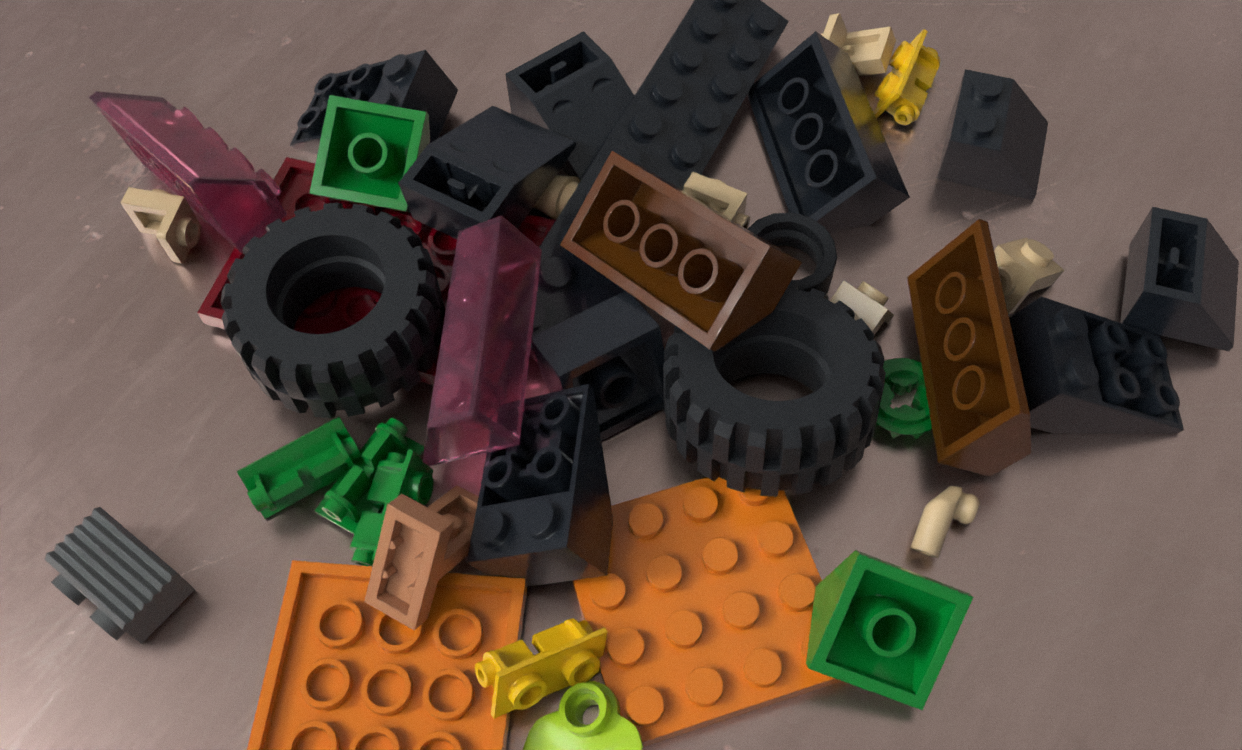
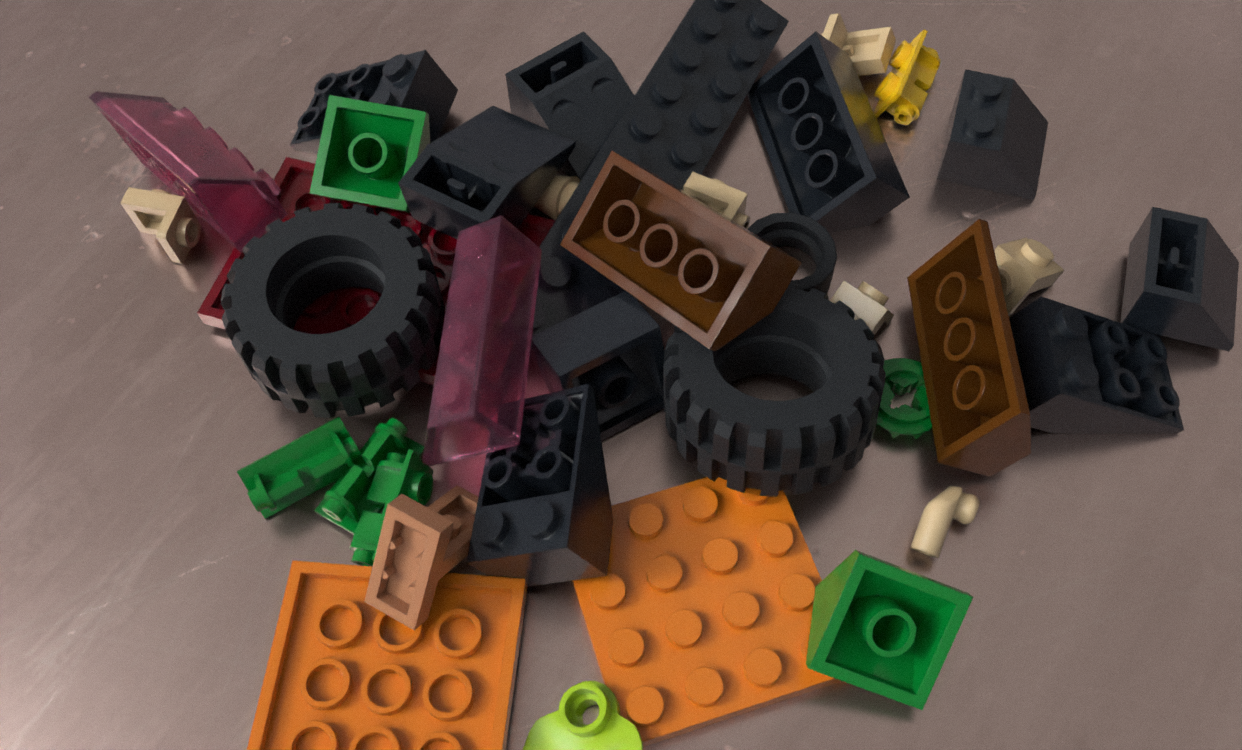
dark grey brick [45,507,195,644] -> none
yellow hinge [475,618,608,719] -> none

